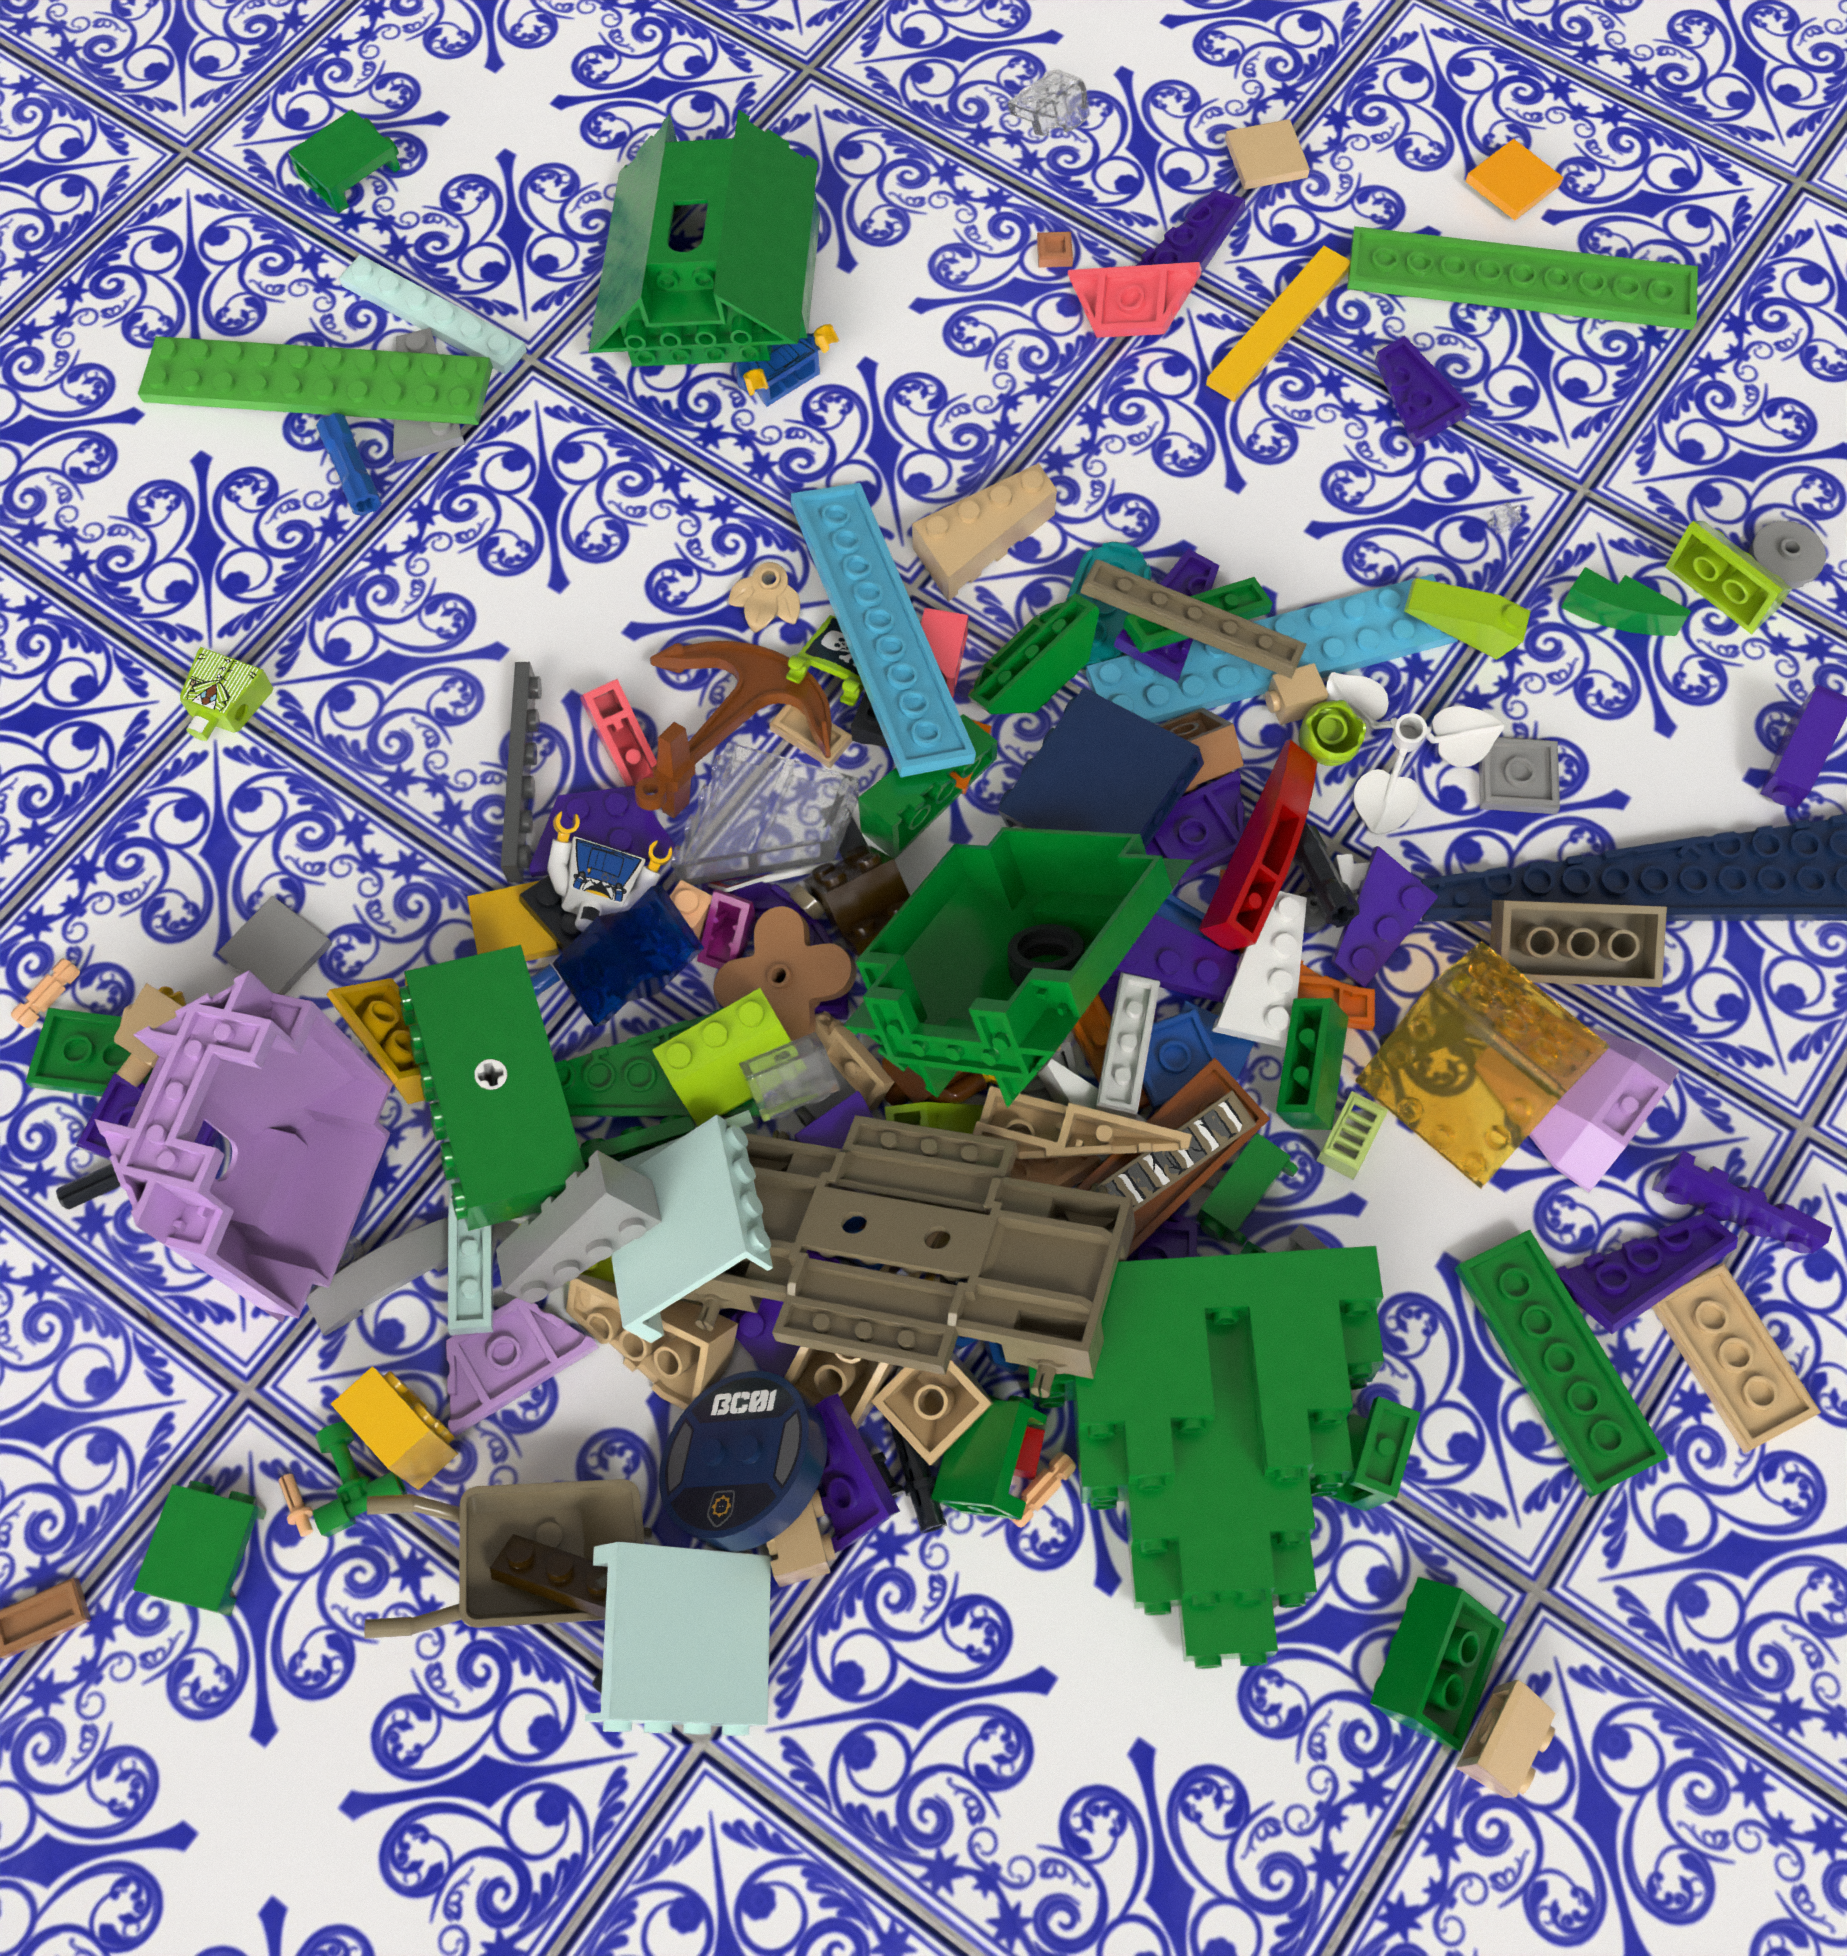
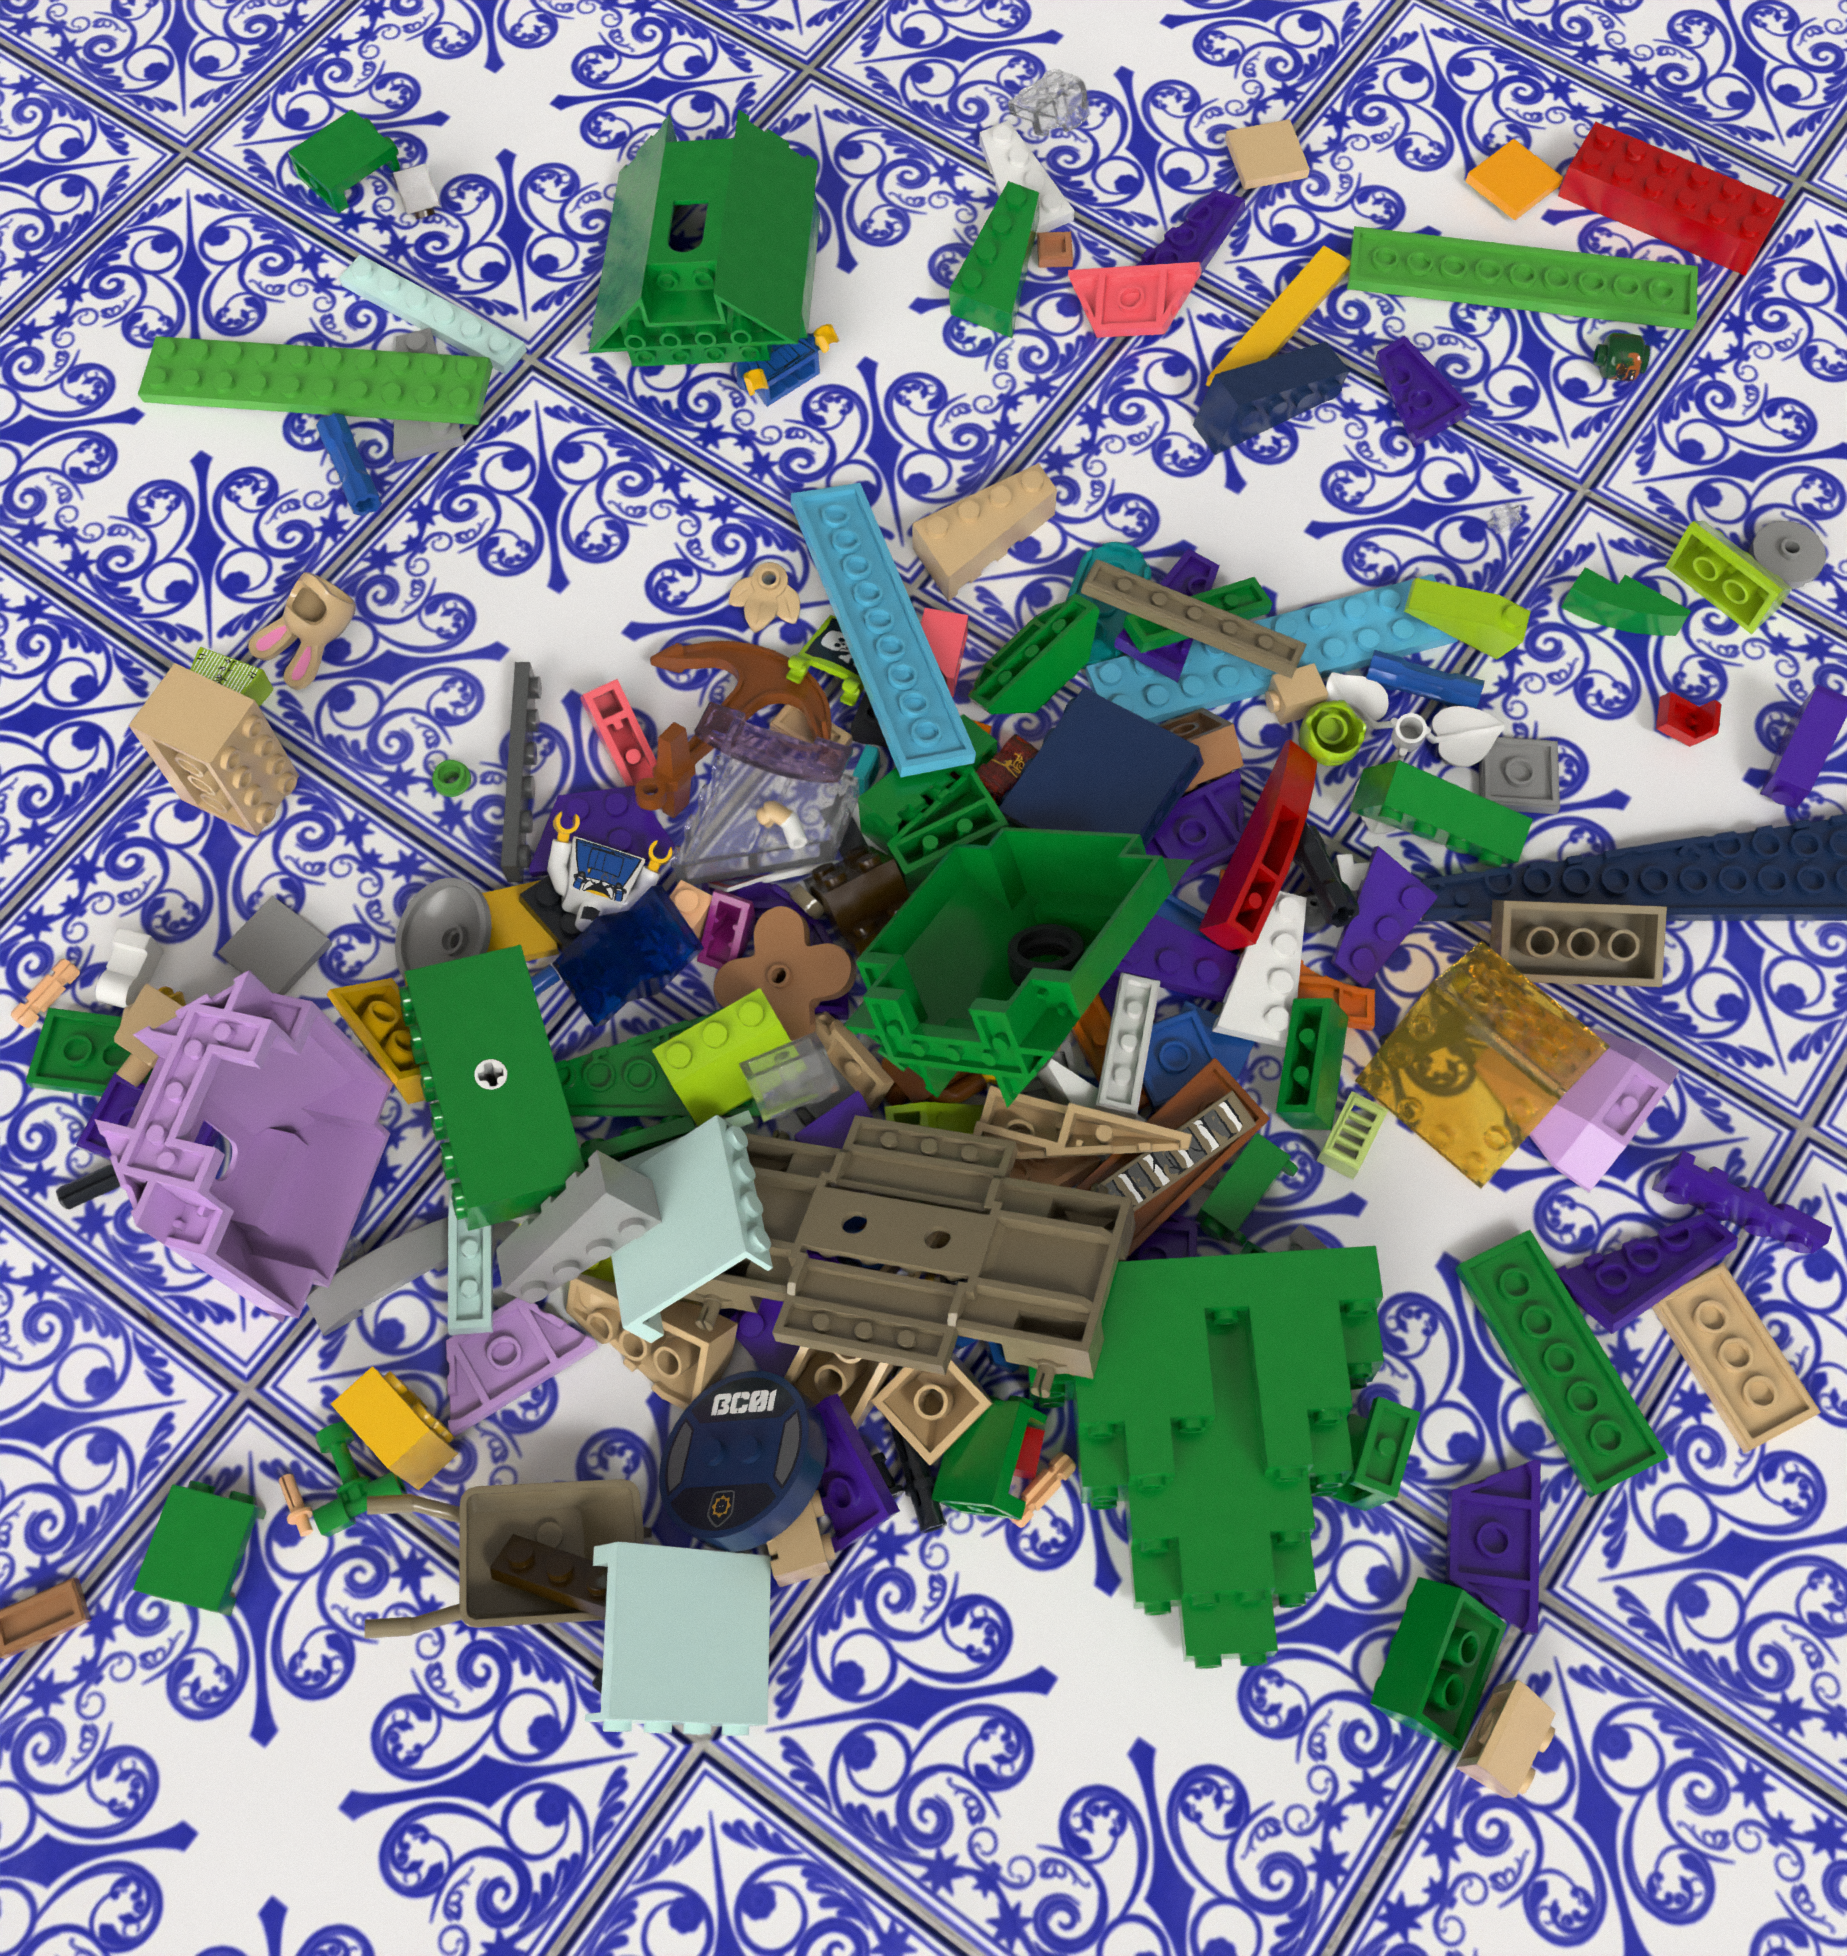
none -> white leg [96,928,164,1008]
none -> tan brick [128,663,299,837]
none -> tan piece [248,572,356,690]
none -> slope [391,163,440,219]
none -> light grey dish [395,878,491,980]
none -> bright green plate [432,760,471,797]
none -> clear purple slope [694,701,853,783]
none -> arm [756,801,808,849]
none -> teal tile [852,744,881,796]
none -> green wedge [886,764,1009,894]
none -> green wedge [949,181,1039,338]
none -> clear red leg [976,734,1039,808]
none -> white wing [979,120,1075,237]
none -> dark blue wedge [1193,342,1350,455]
none -> green wedge [1349,760,1533,868]
none -> blue axle [1366,650,1485,709]
none -> dark purple wing [1445,1460,1541,1635]
none -> red brick [1558,122,1786,276]
none -> dark green head [1593,333,1650,382]
none -> red bracket [1656,692,1722,747]

